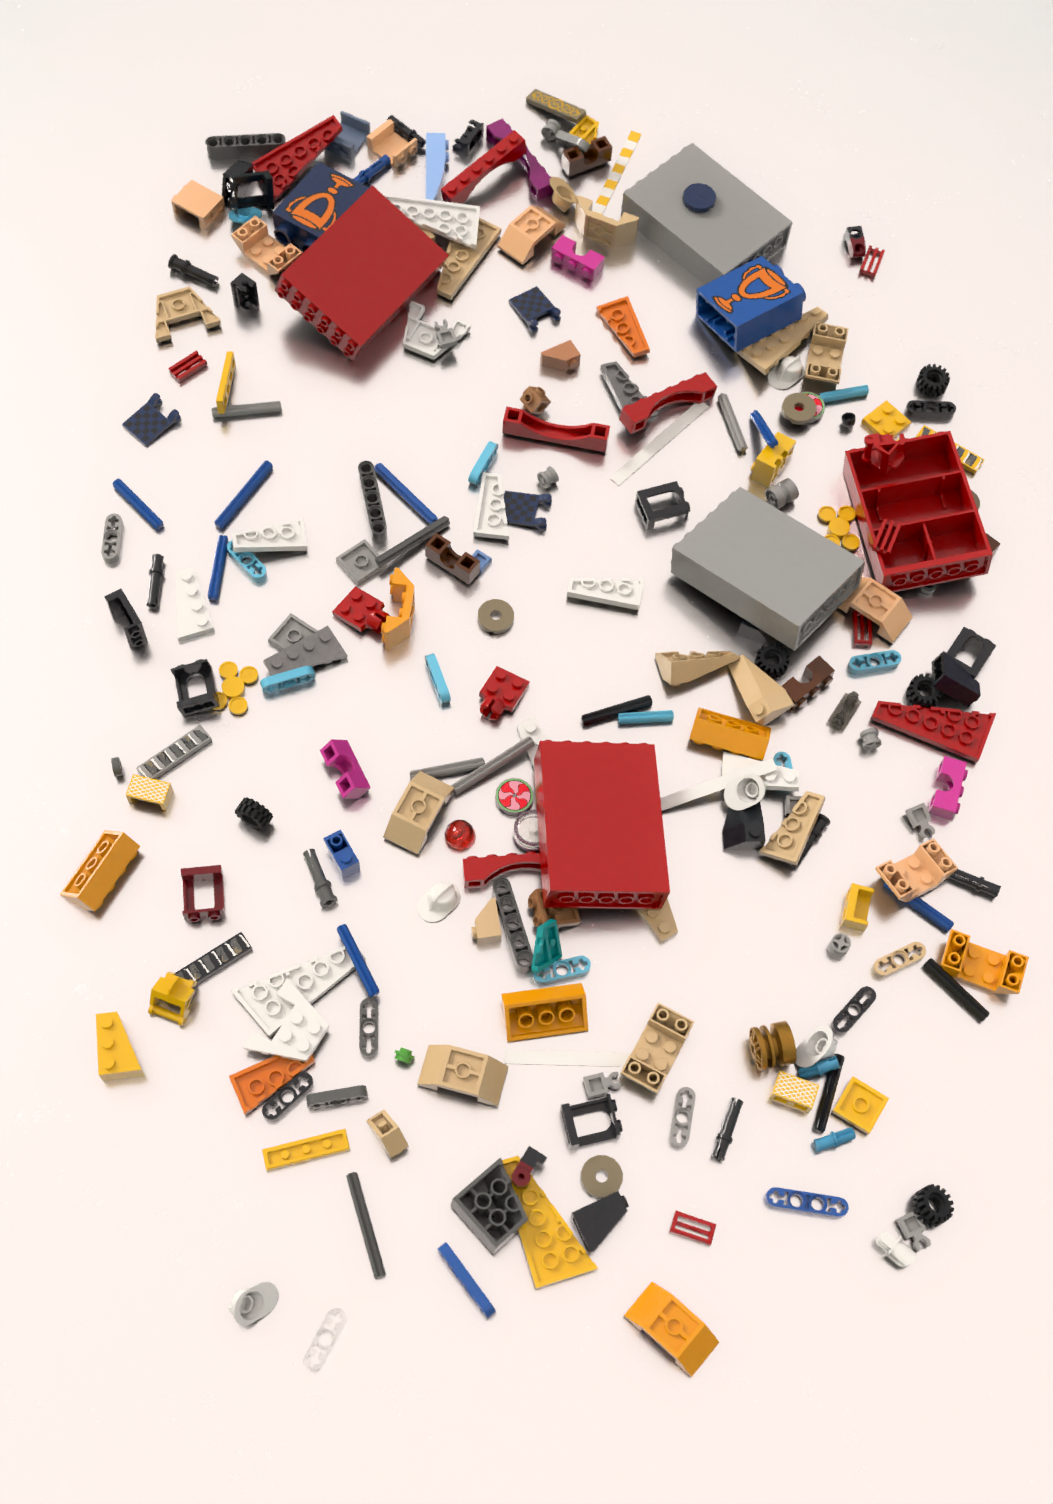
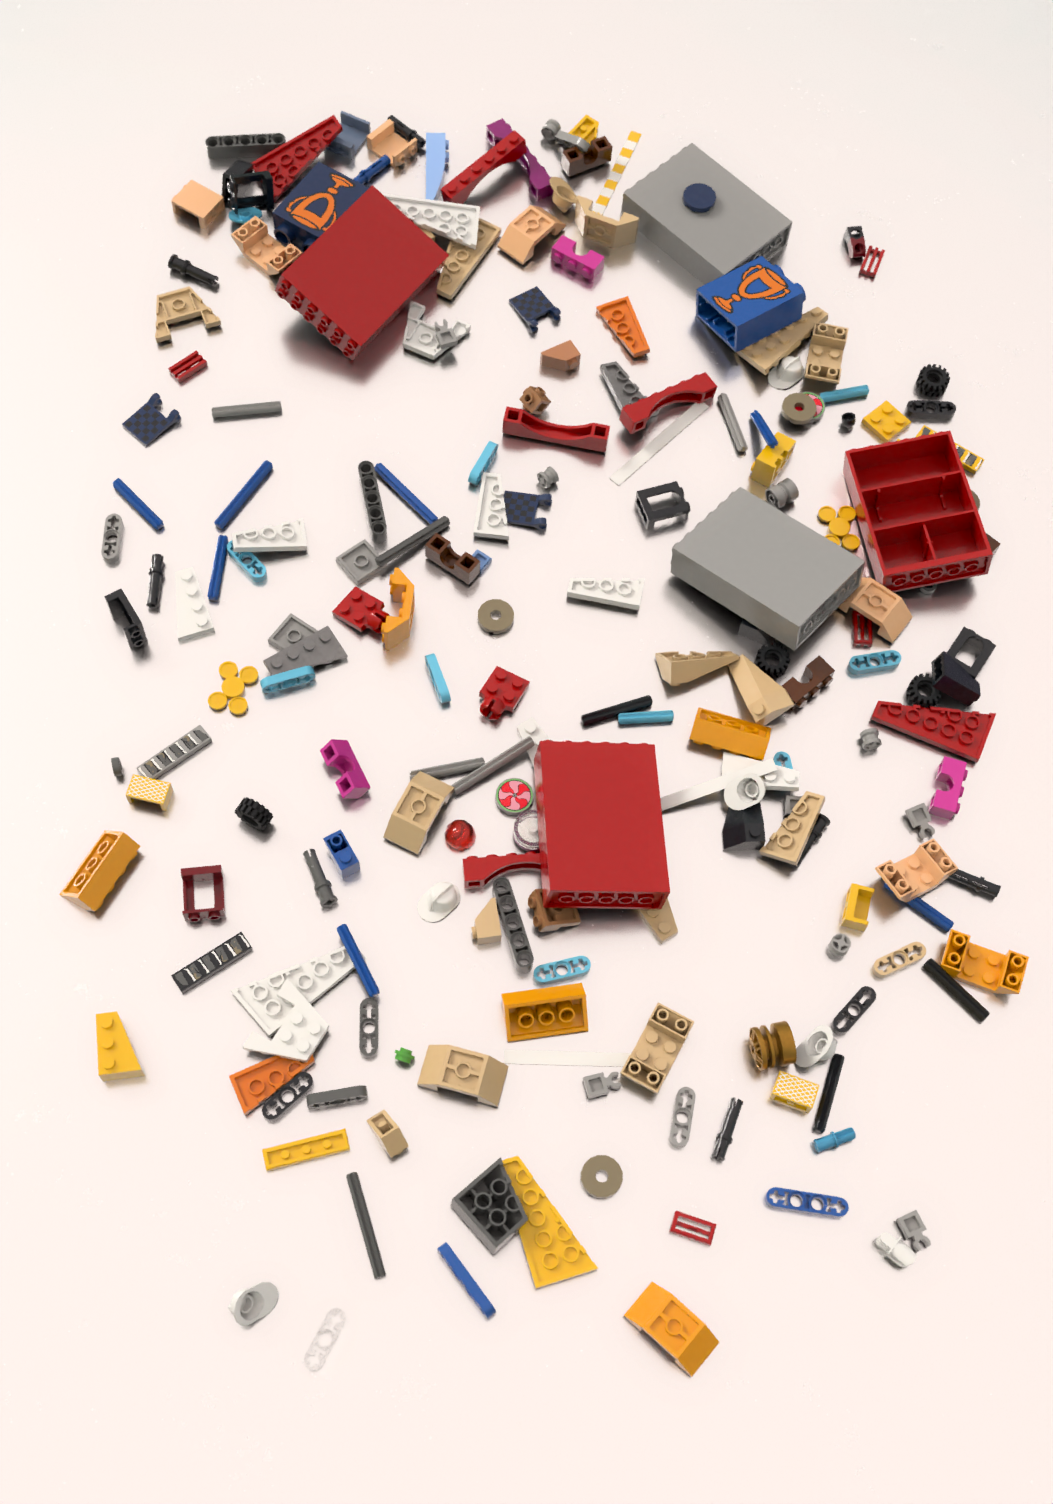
yellow piece [148,971,197,1026] -> none
black panel [170,659,220,716] -> none
yellow tile [216,351,236,414] -> none
black hinge [230,273,259,312] -> none
black hinge [453,120,484,156] -> none
leg [512,1146,547,1189] -> none
dark tan tile [526,89,587,124] -> none
teal wing [531,919,563,973] -> none
black panel [560,1094,623,1150] -> none
black slope [571,1191,629,1256] -> none
dark azure axle [798,1055,840,1079] -> none
clear smoke hinge [828,691,862,730] -> none
yellow plate [832,1076,889,1135] -> none
red piece [862,433,905,474] -> none
red tile [872,518,902,556] -> none
black tyre [912,1184,954,1227] -> none

